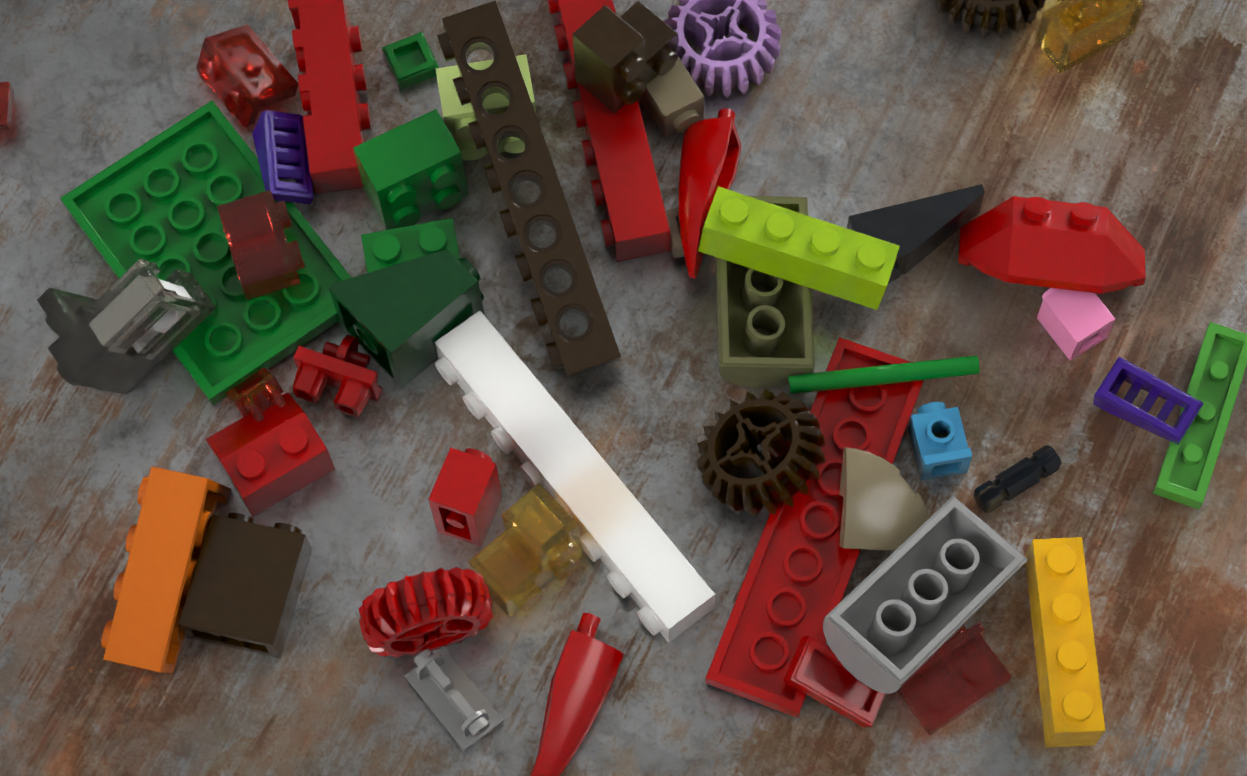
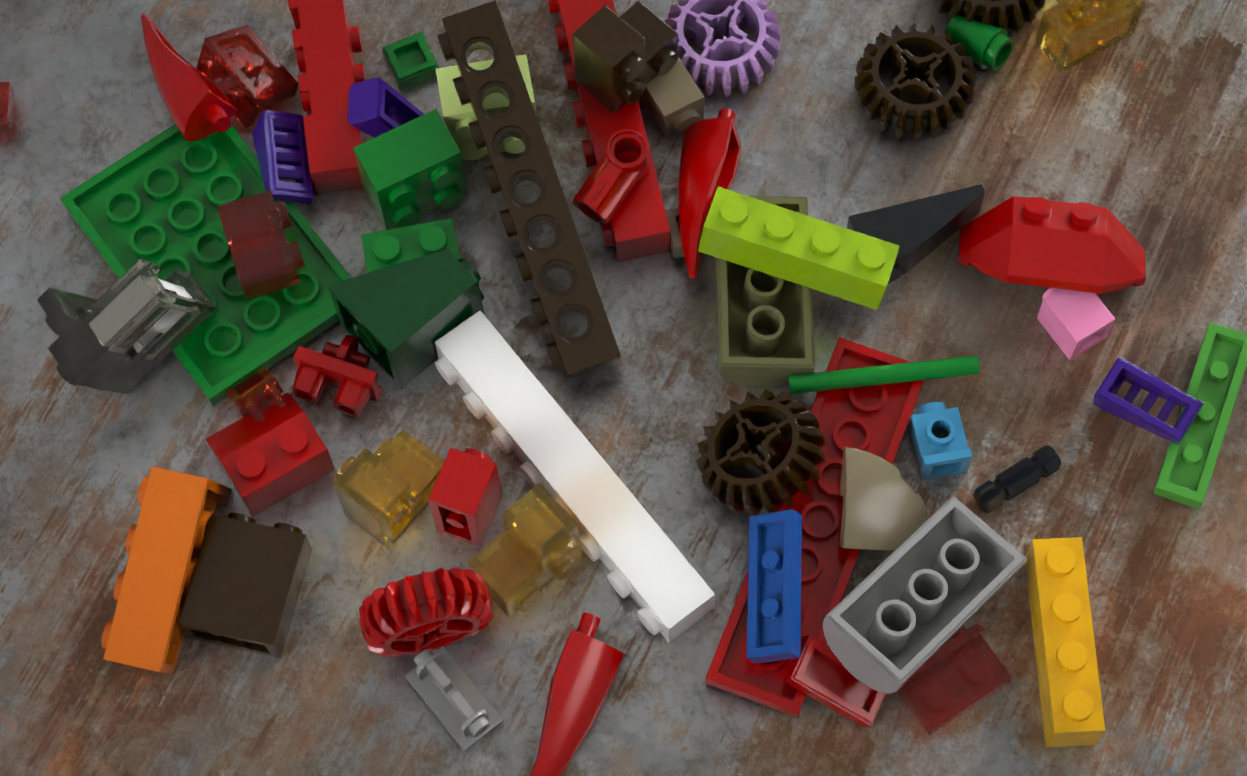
none -> red piece [141,13,238,142]
none -> clear yellow brick [333,429,444,550]
none -> dark purple slope [348,77,424,138]
none -> red piece [573,129,649,225]
none -> blue plate [747,509,802,663]
none -> dark brown gear [854,22,977,142]
none -> green cone [945,15,1014,71]

